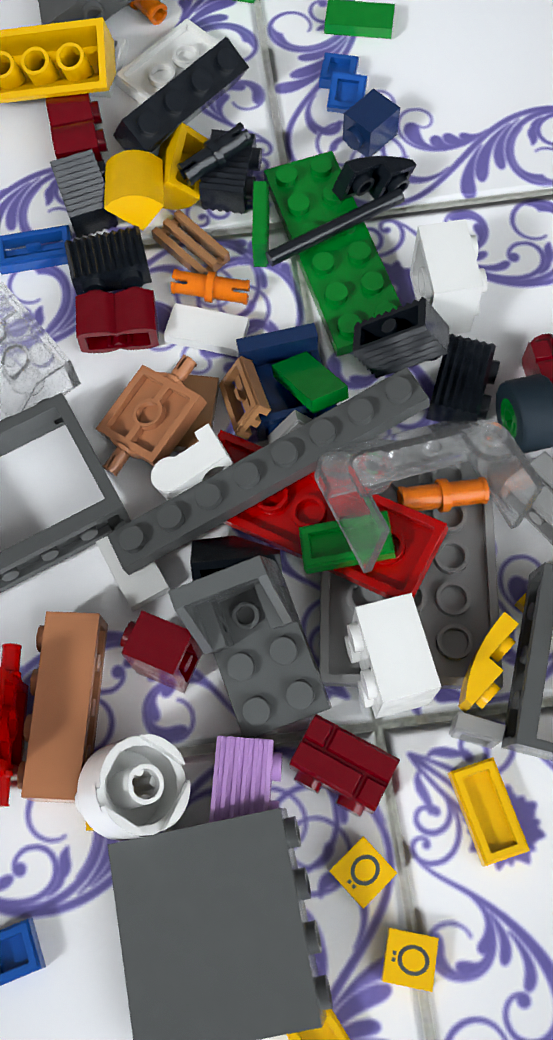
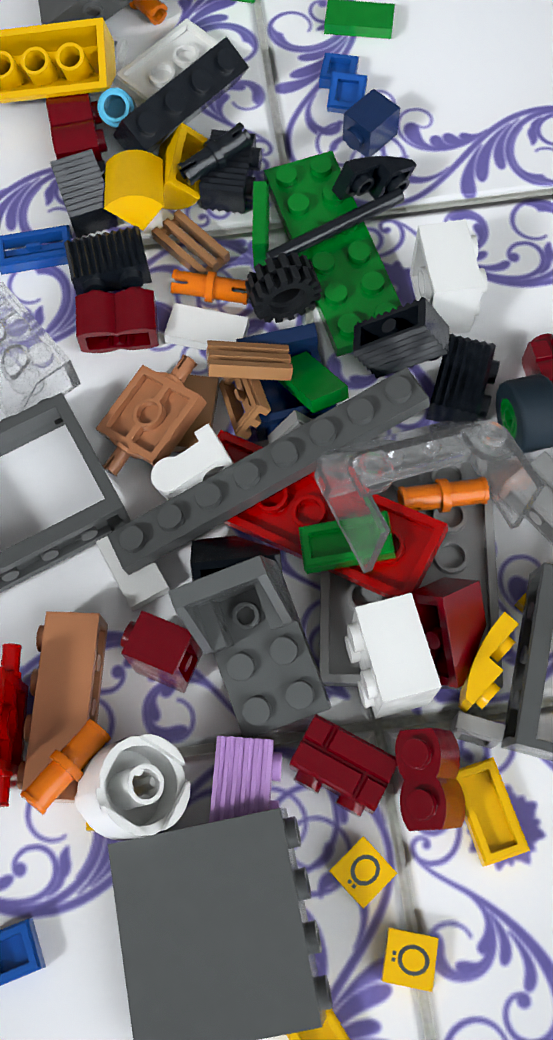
none -> orange pin [20,719,111,815]
none -> medium azure brick [97,88,137,129]
none -> medium nougat tile [206,340,293,381]
none -> black tyre [245,252,322,323]
none -> dark red brick [395,727,466,831]
none -> dark red slope [407,577,486,688]

